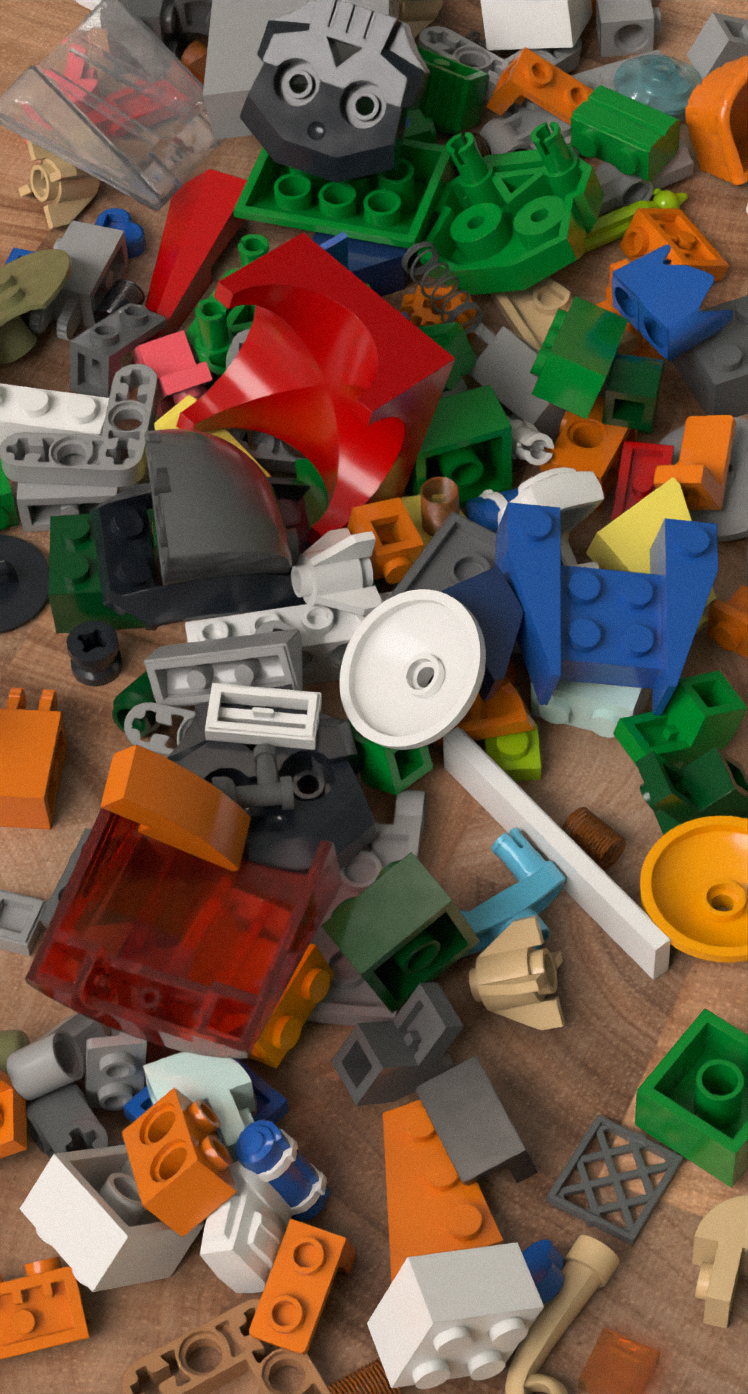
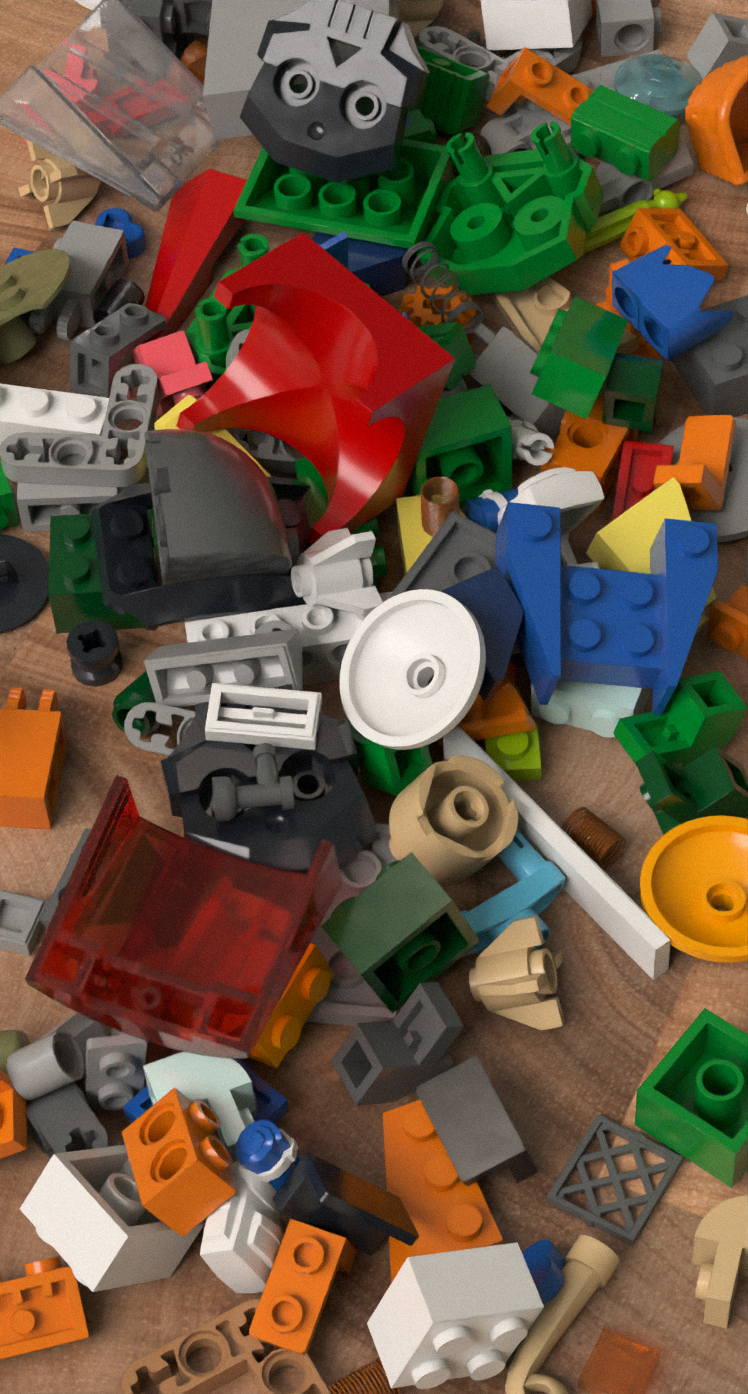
orange slope [100,744,251,871] -> none
orange brick [347,497,424,584] -> none
none -> black panel [272,1152,419,1256]
none -> tan brick [389,755,518,885]

